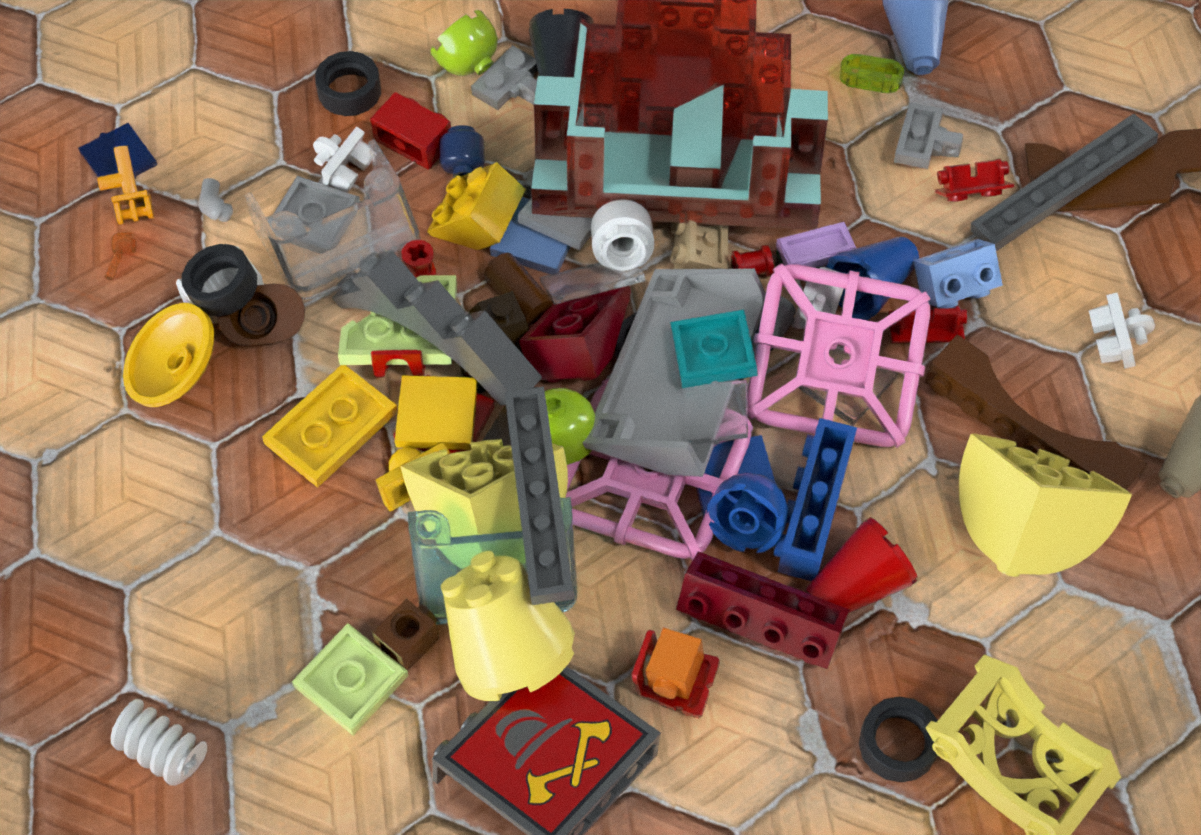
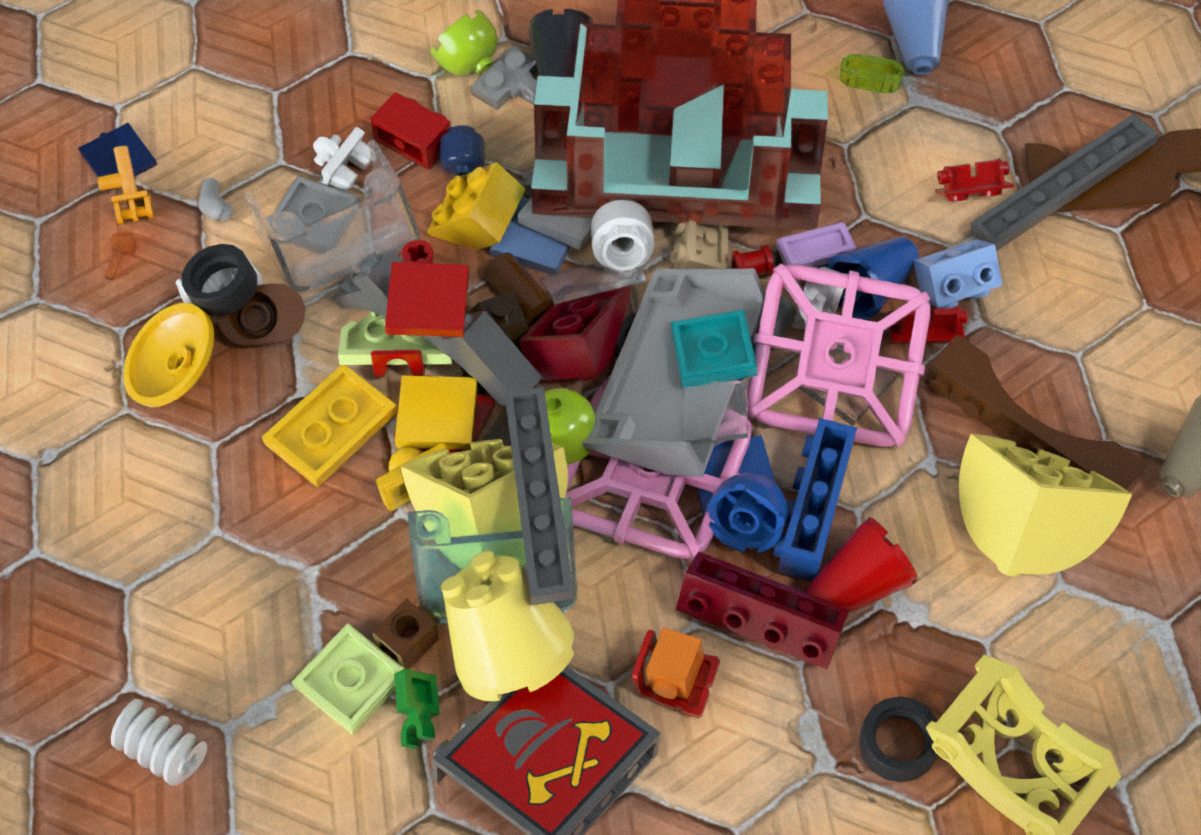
black tyre [315,51,381,116] -> none
light grey hinge [894,102,963,169] -> none
white hips [1089,292,1155,368] -> none
none -> red tile [385,262,469,337]
none -> green plate [394,668,440,749]

